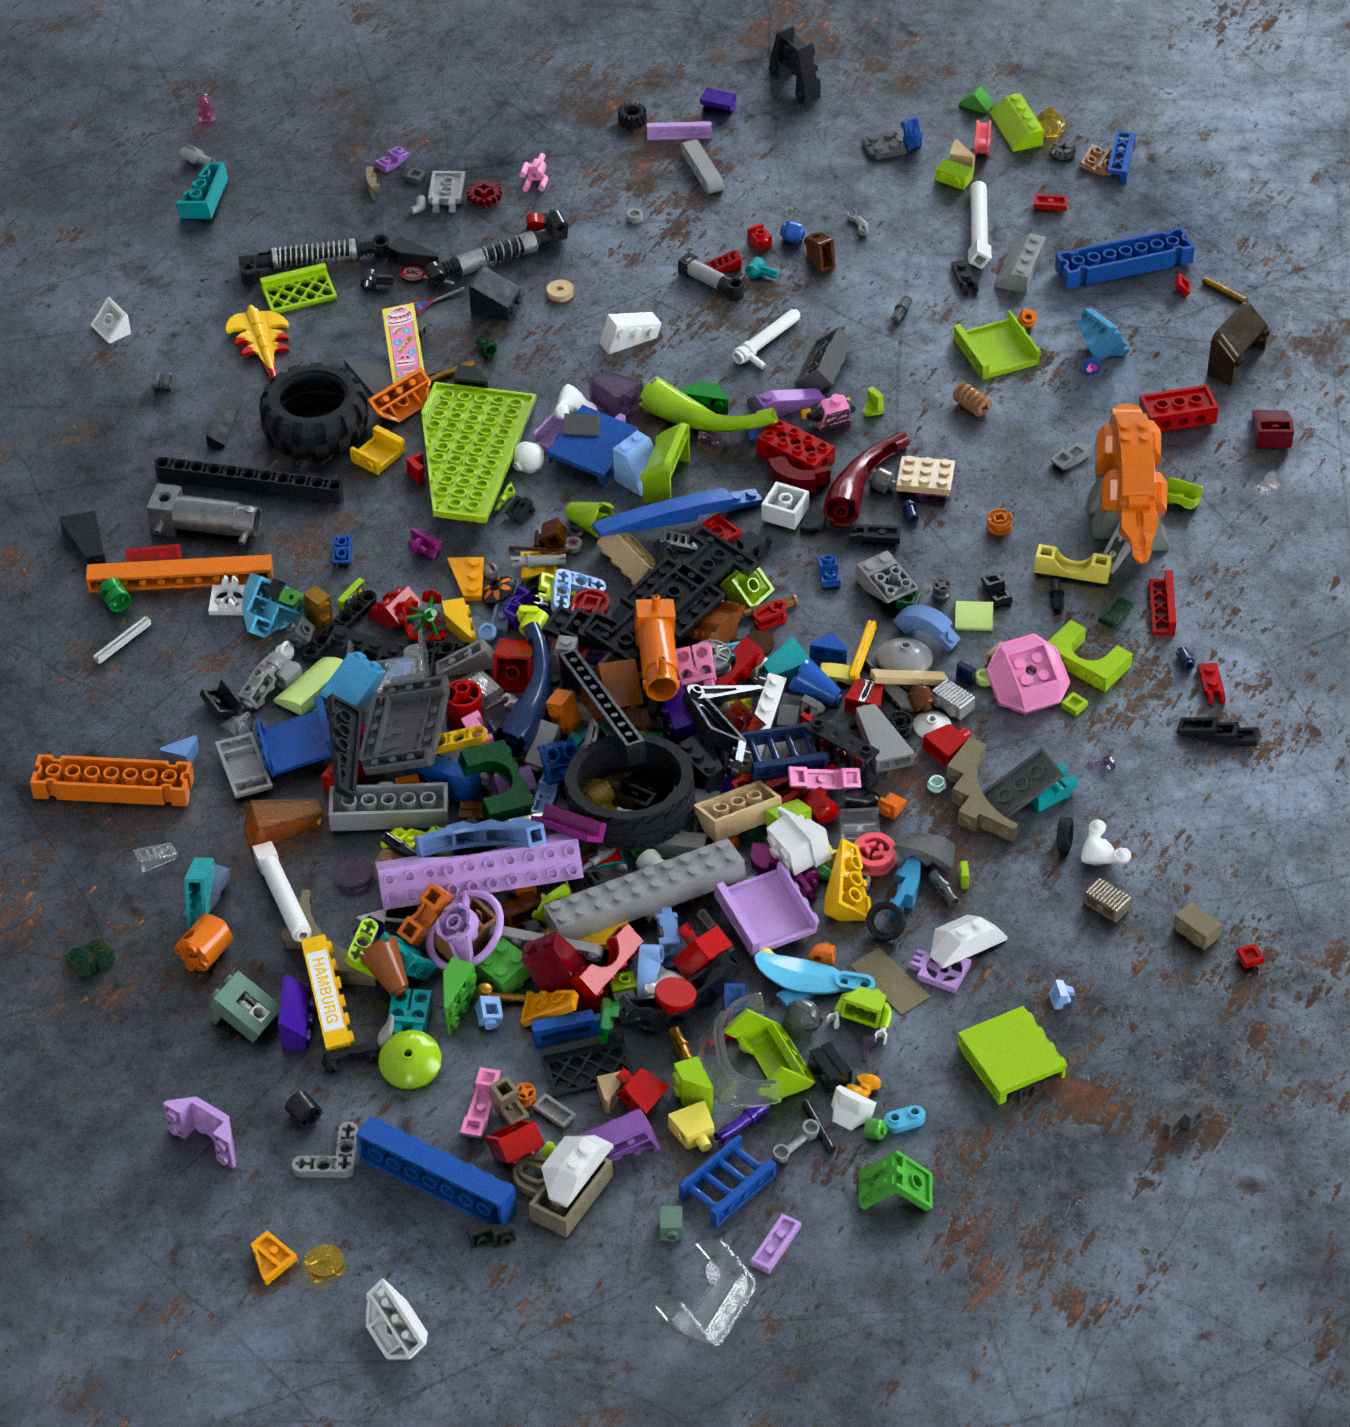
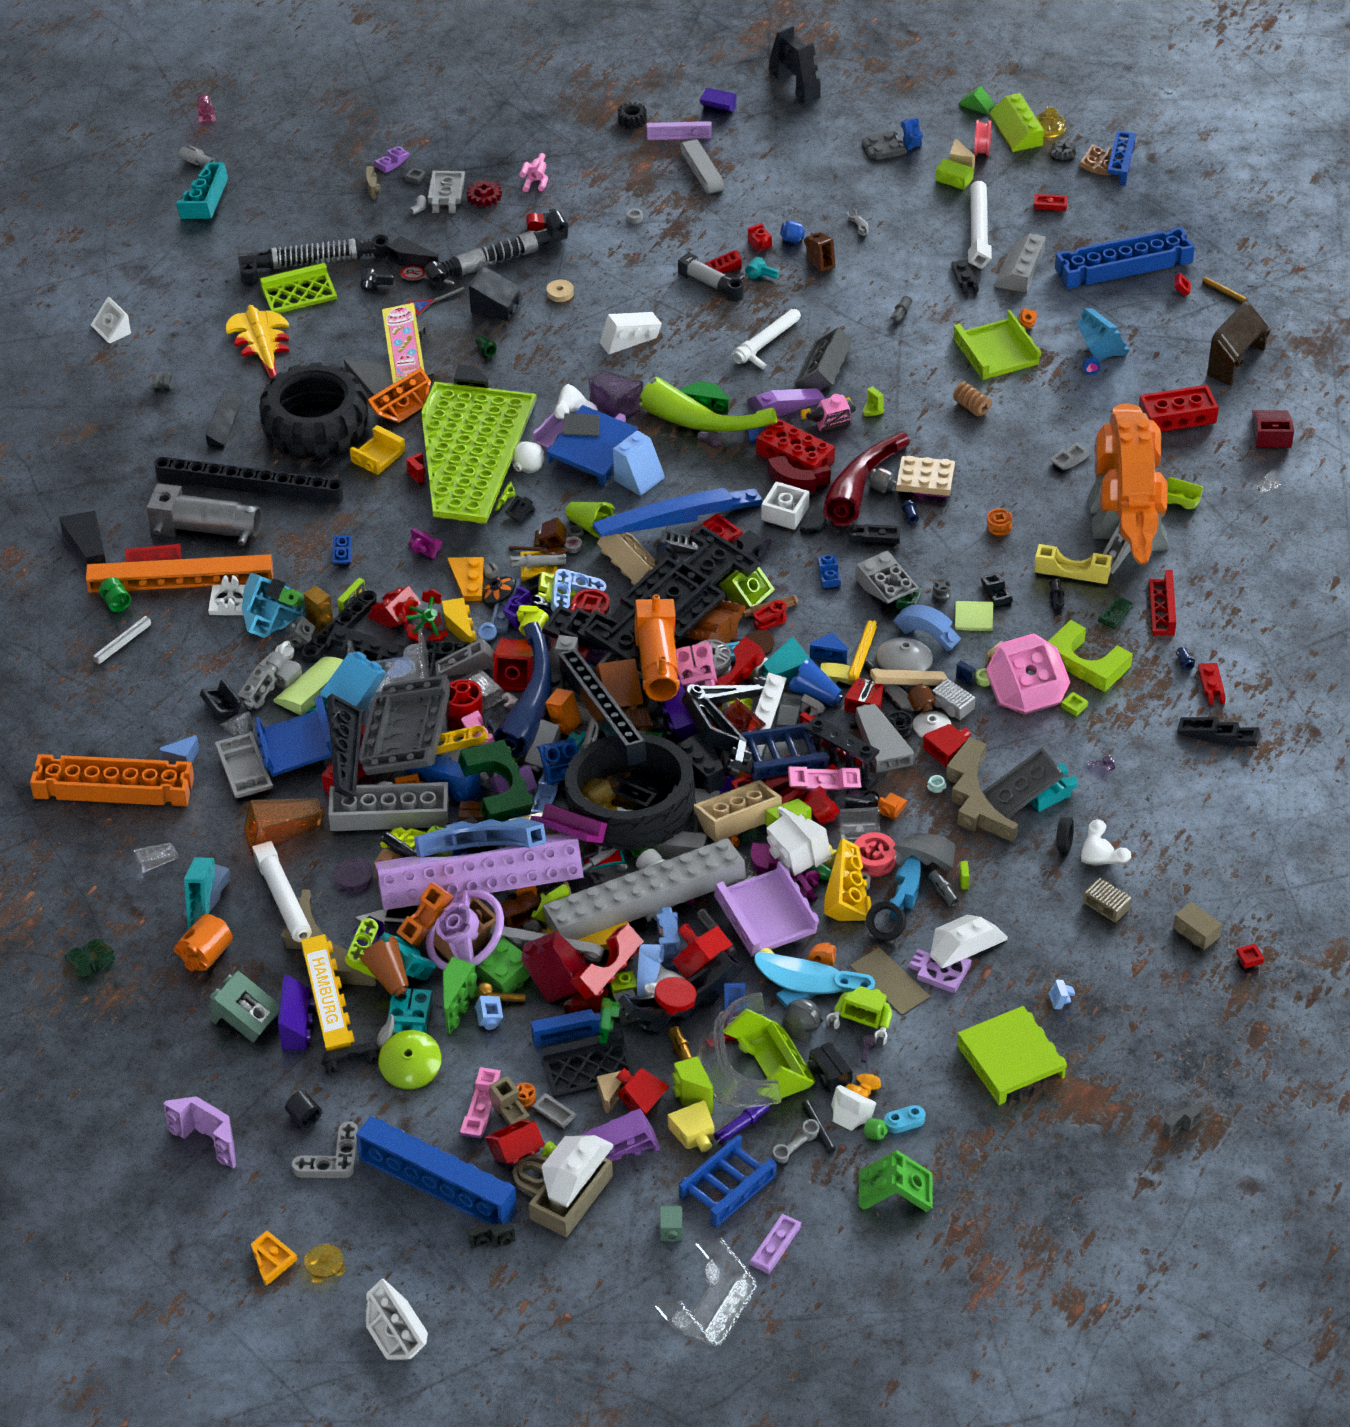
pearl gold bar [429,360,475,383] -> none
light orange wing [520,990,579,1027] -> none
lime windscreen [640,423,690,504] -> none

